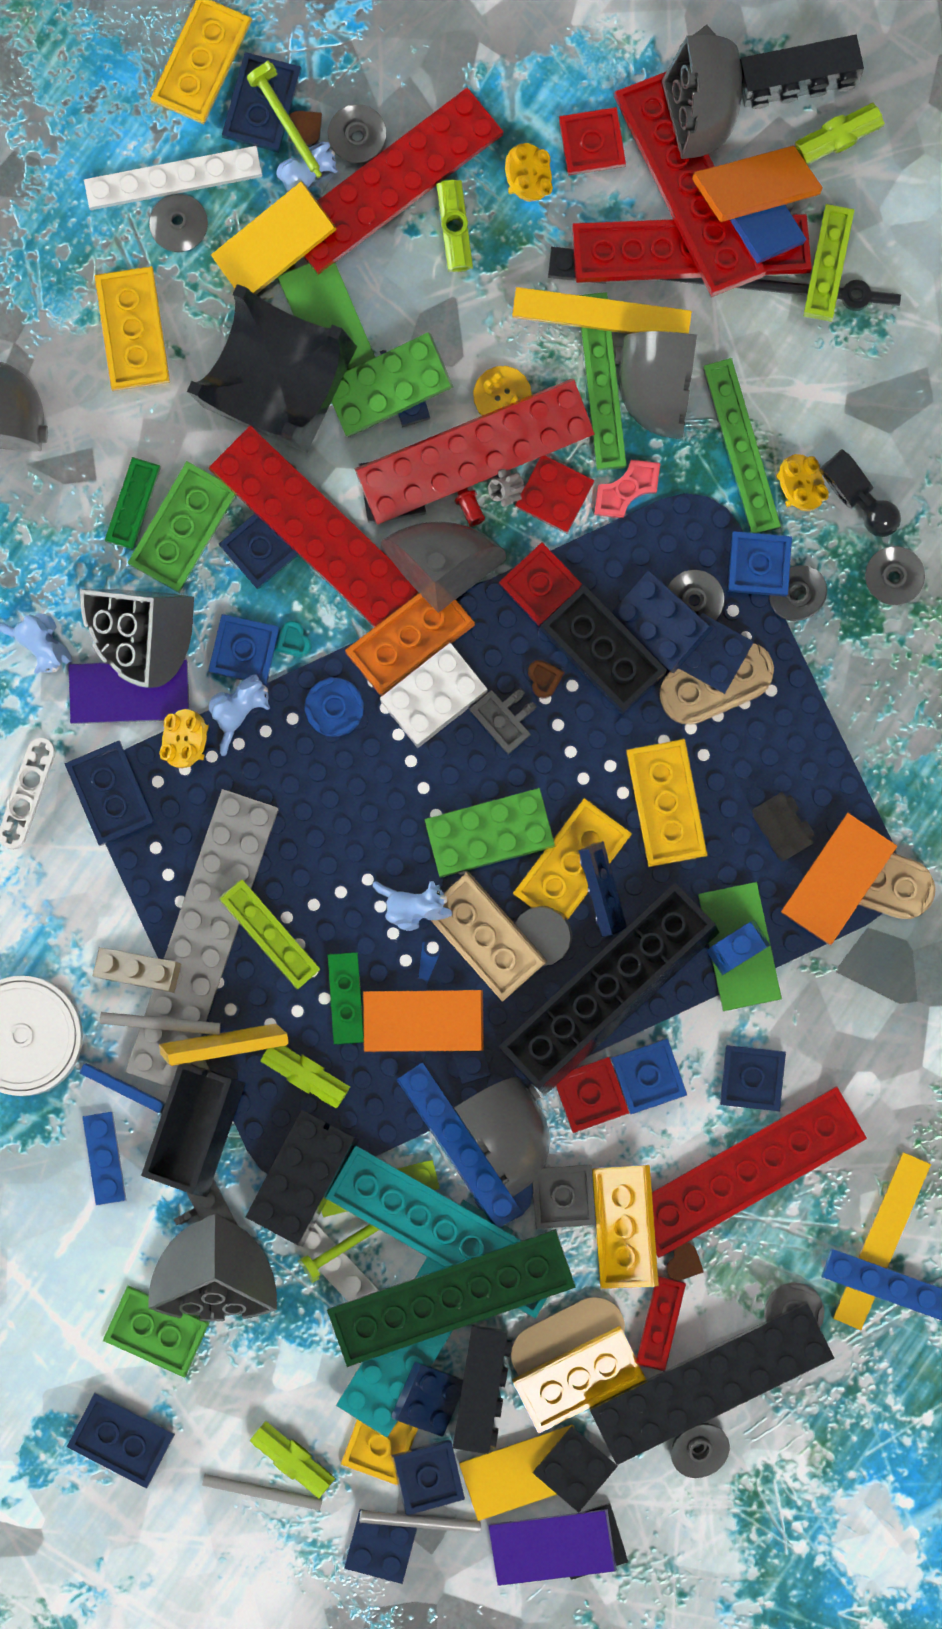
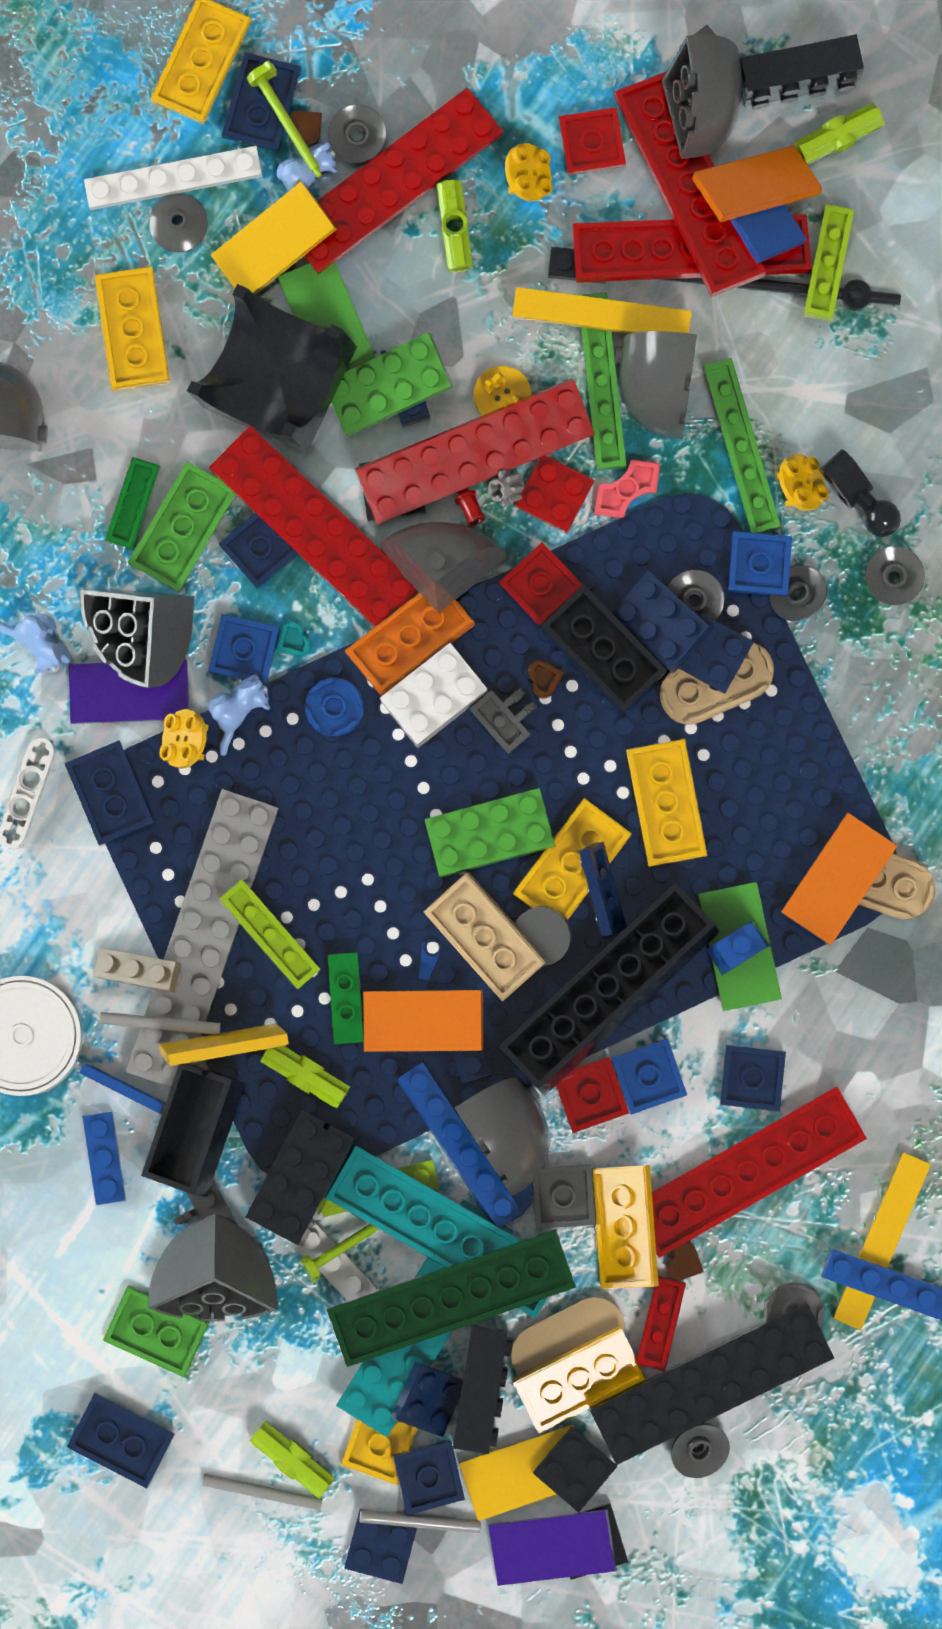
light blue animal [373,881,452,931] -> none
clear smoke brick [750,792,815,863] -> none

